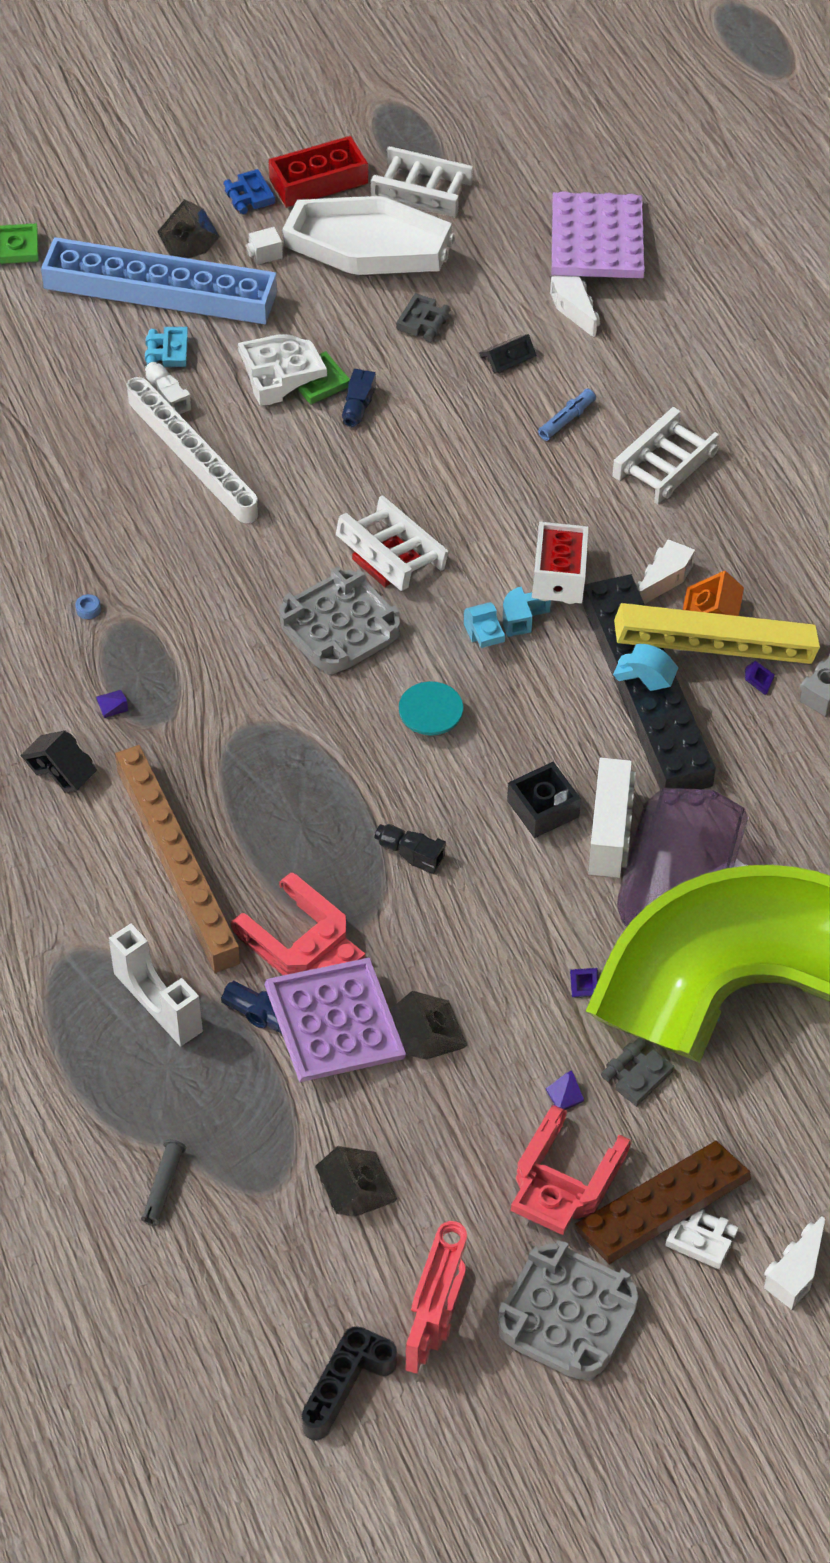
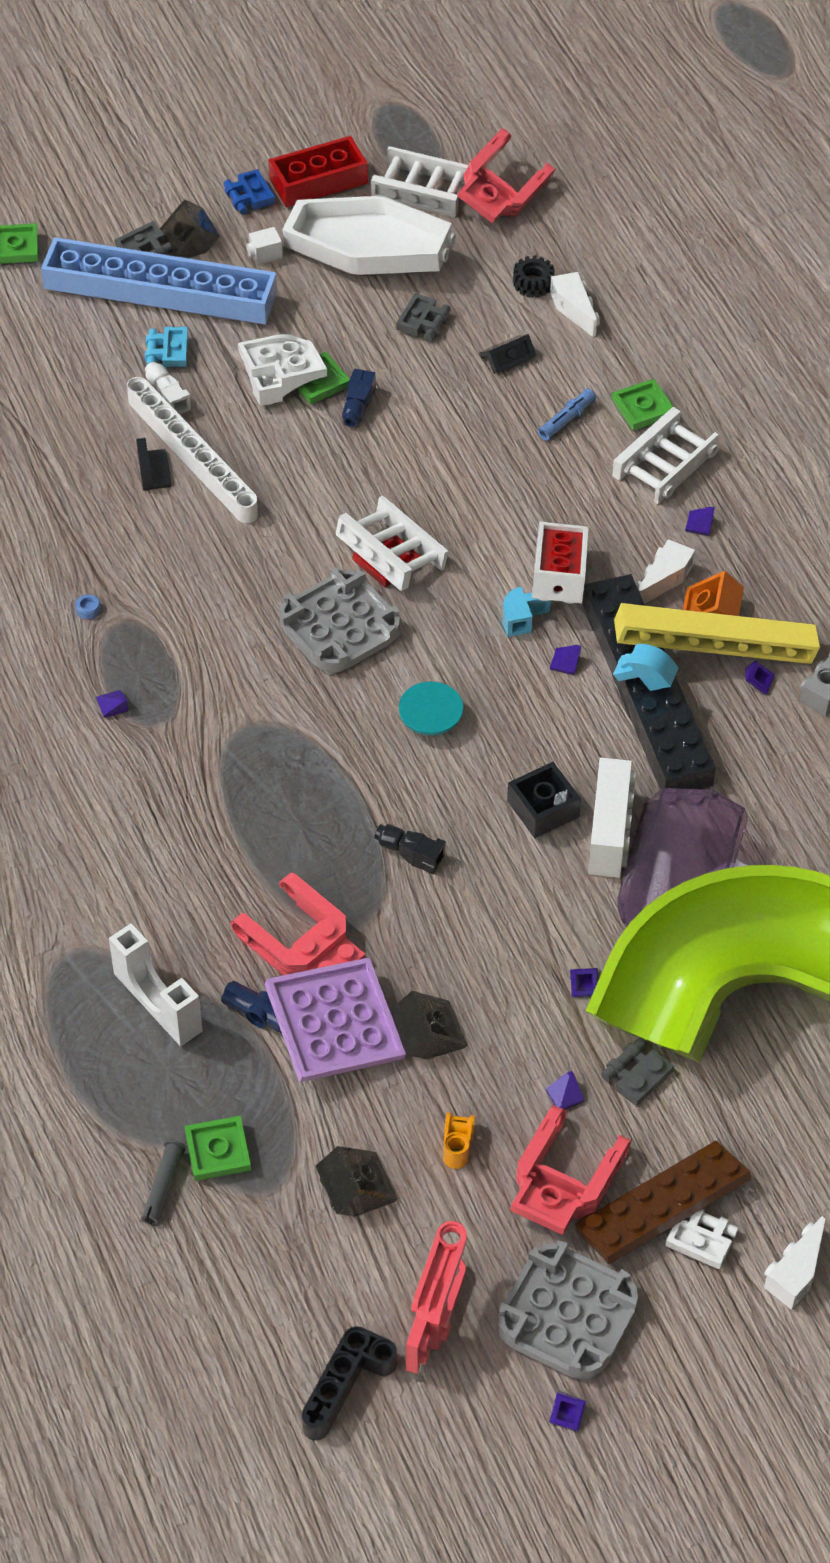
black brick [20,730,97,793] -> none
medium nougat brick [115,745,240,973] -> none
medium azure brick [464,602,505,648] -> none
lavender plate [551,191,644,278] -> none
none -> dark grey plate [114,221,173,255]
none -> black panel [136,438,172,491]
none -> bright green plate [184,1115,251,1181]
none -> light orange piece [443,1112,475,1169]
none -> coral plate [457,128,556,223]
none -> black tyre [513,255,555,298]
none -> dark purple slope [549,1391,587,1431]
none -> dark purple slope [550,645,581,675]
none -> bright green plate [611,379,673,431]
none -> dark purple slope [685,507,715,536]

